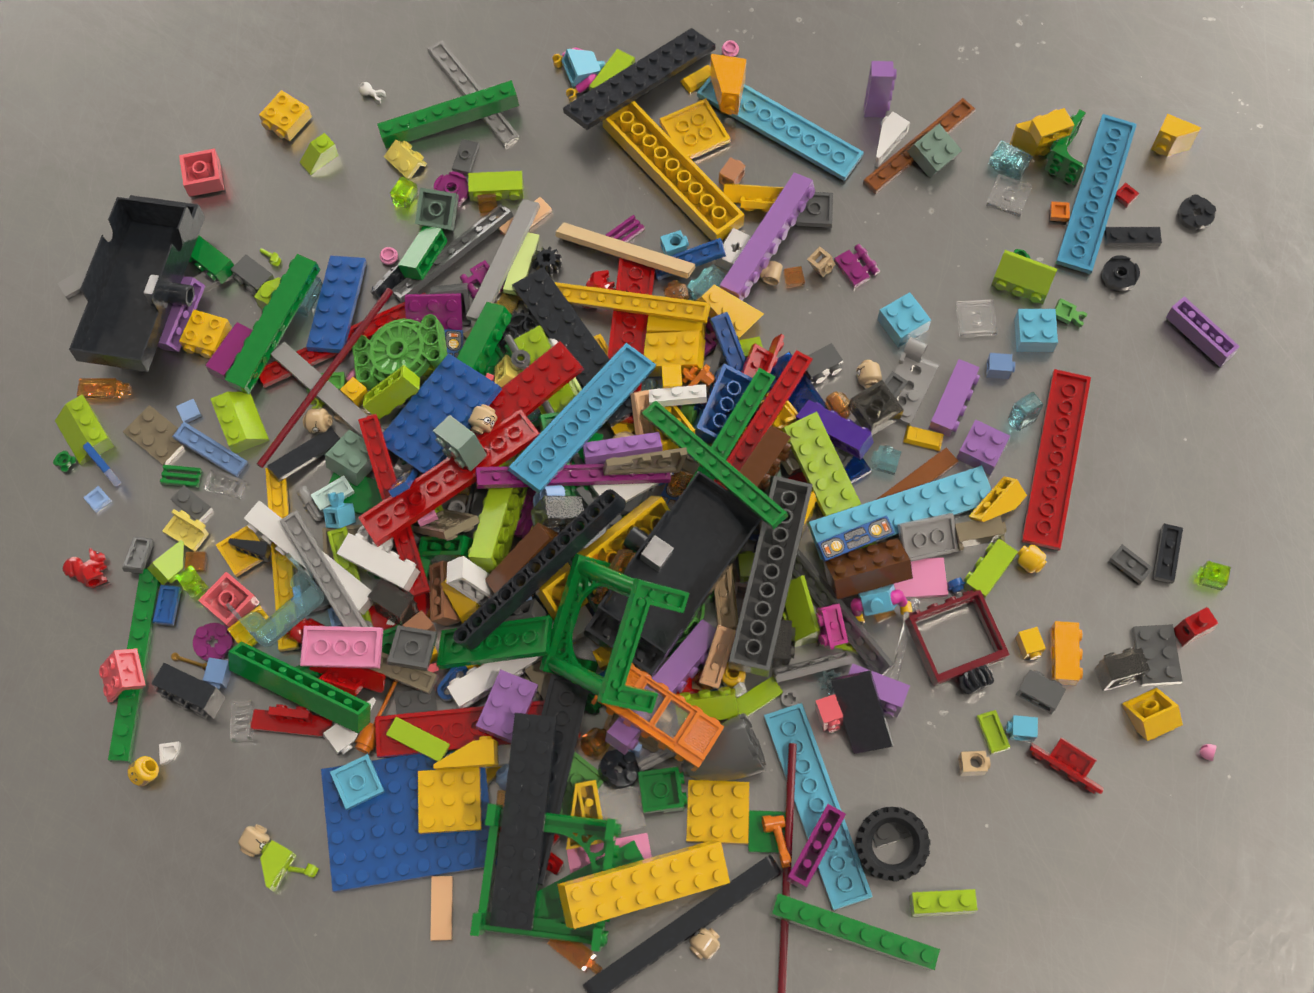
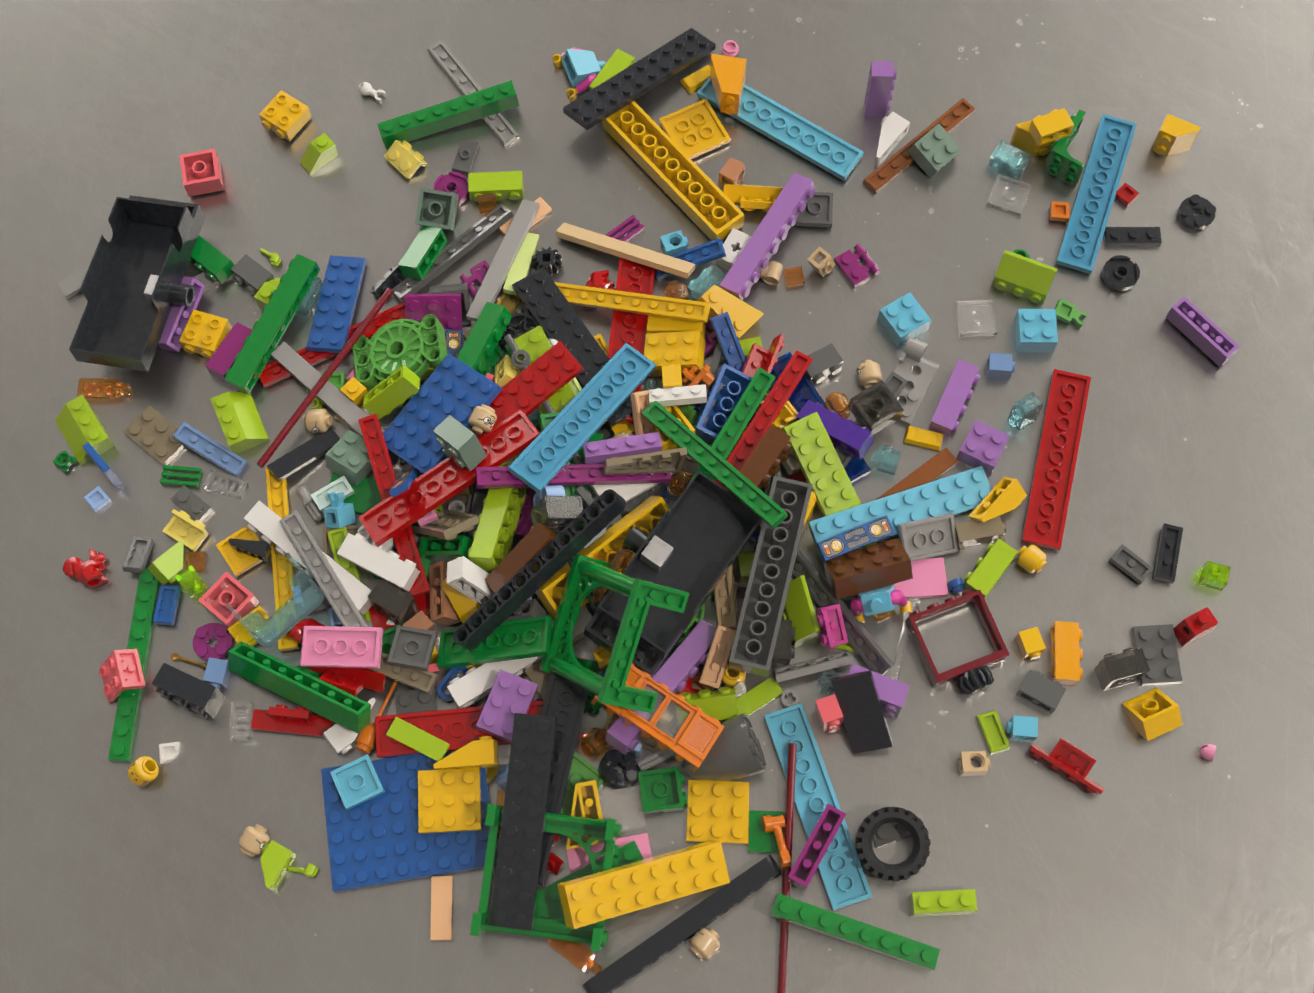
light blue tile [176,399,202,423] -> none
bright pink plate [380,247,398,265] -> none
clear neon green brick [390,177,419,209] -> none

